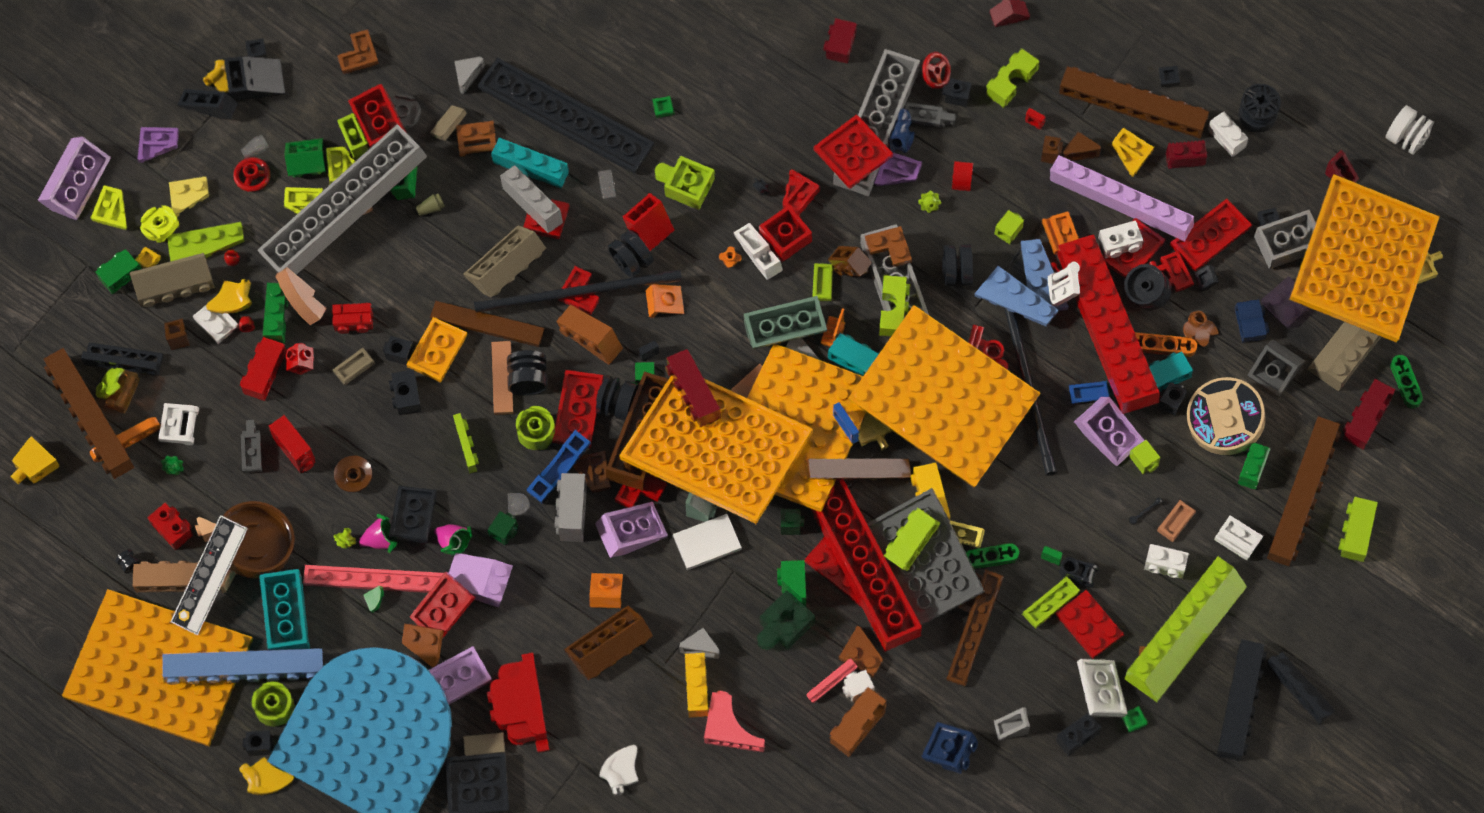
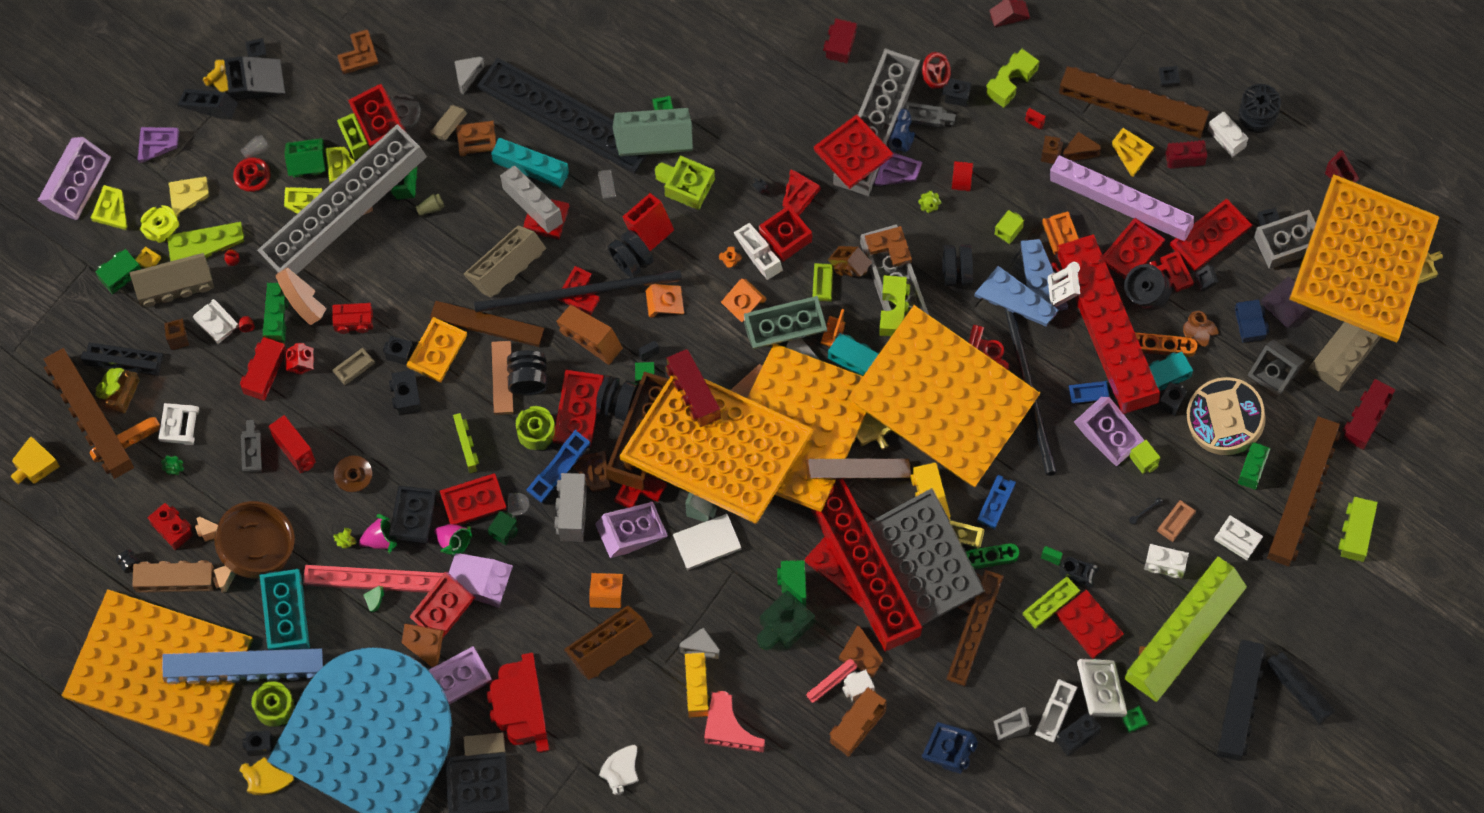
sticker [171,515,248,635] -> none
yellow arm [206,279,252,313] -> none
dark green brick [781,509,804,535] -> none
blue tile [833,402,859,444] -> none
lime brick [884,508,941,571] -> none
white brick [1098,220,1143,258] -> none
white wheel [1385,105,1434,155] -> none
green beam [1390,355,1423,408] -> none
none -> red plate [440,473,507,525]
none -> sand green slope [613,108,693,156]
none -> orange piece [721,279,767,322]
none -> blue plate [977,475,1016,529]
none -> white slope [1035,679,1077,742]

